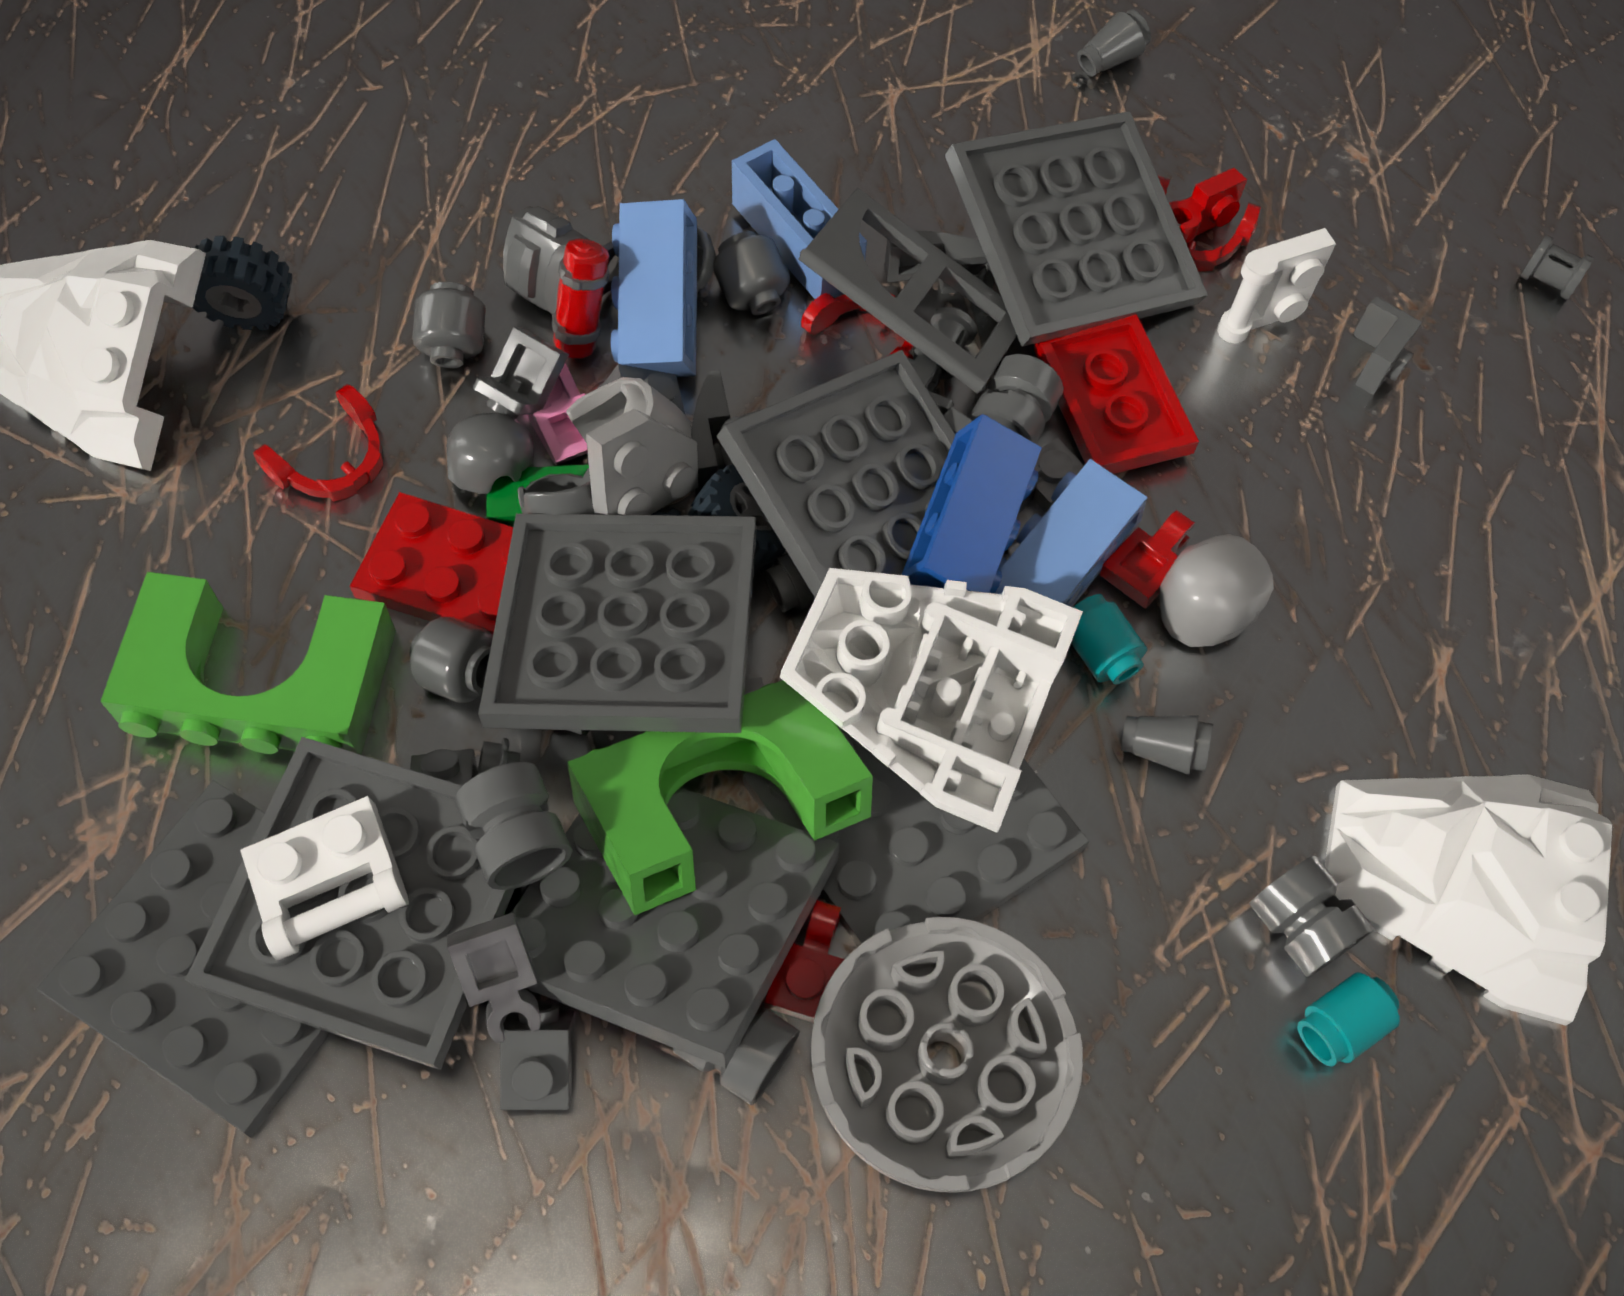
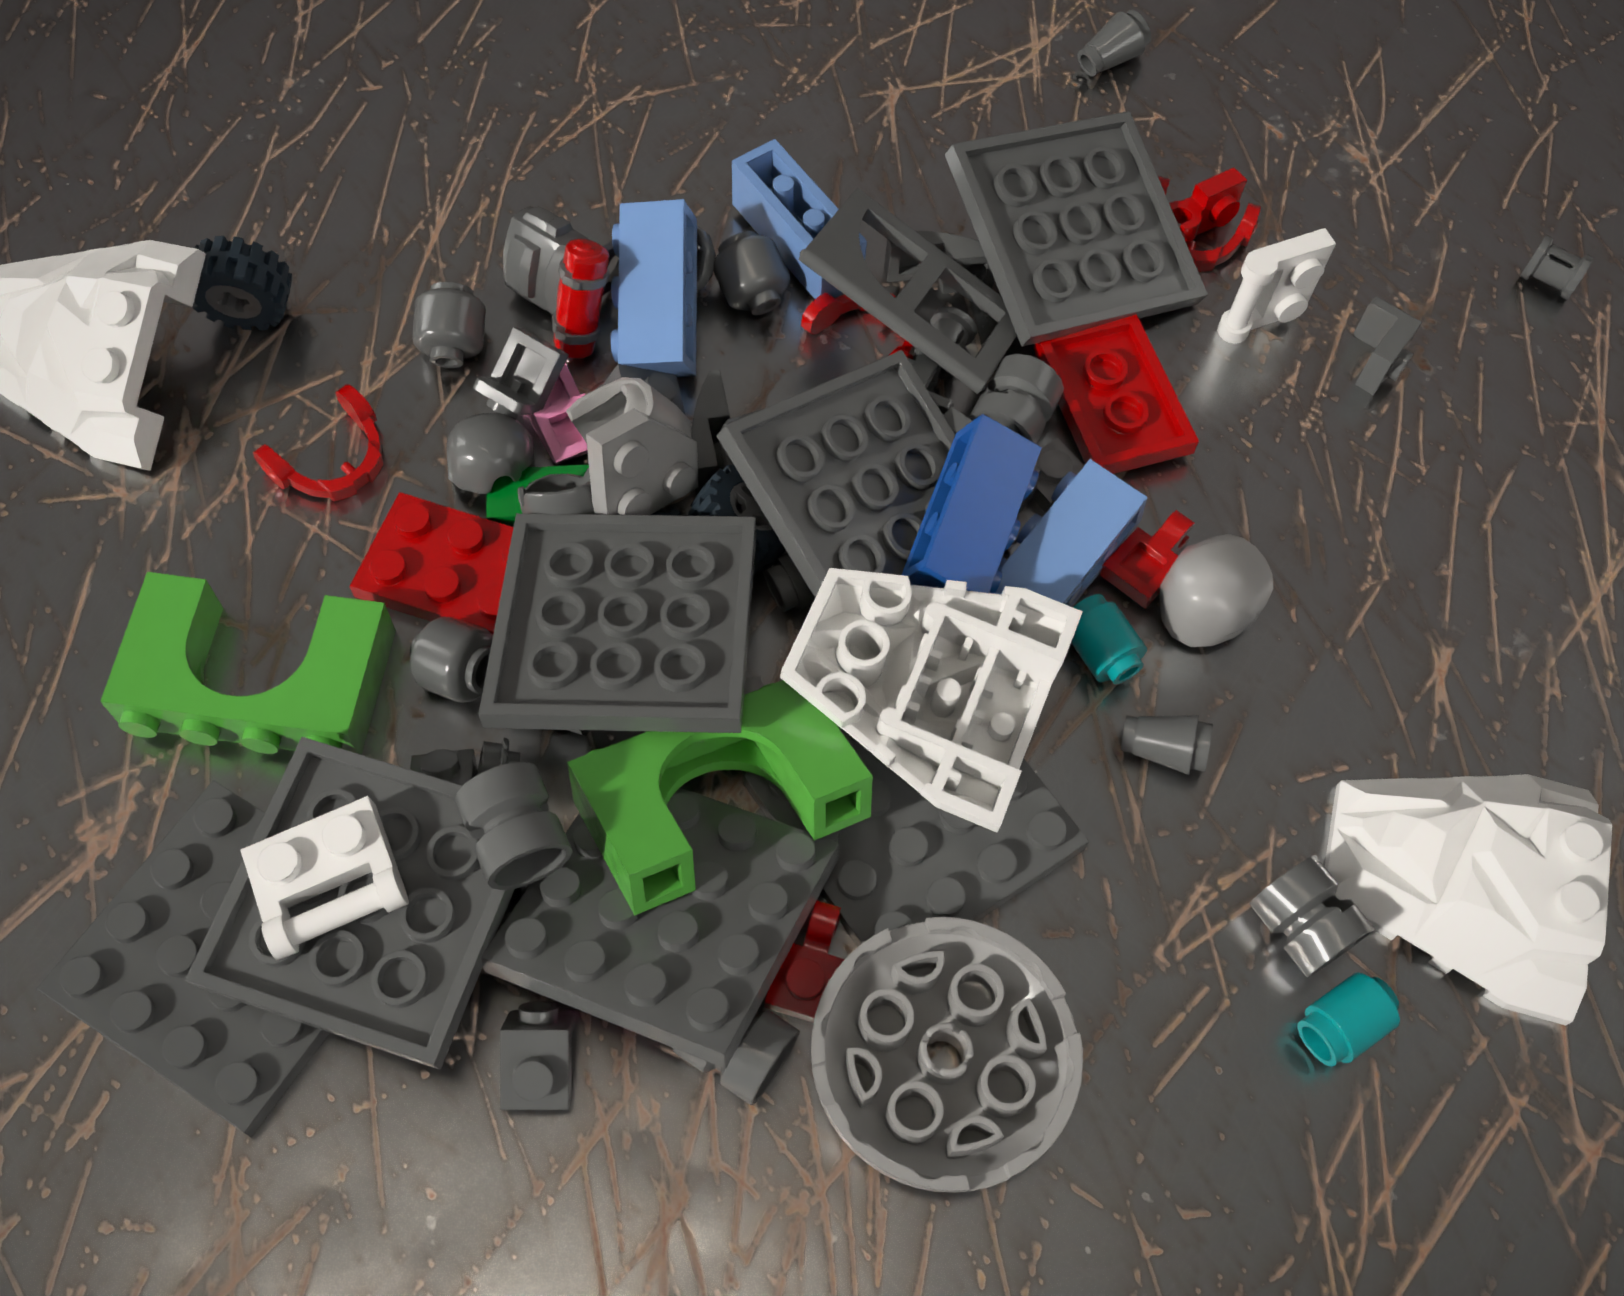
flat silver plate [447,912,540,1044] -> none

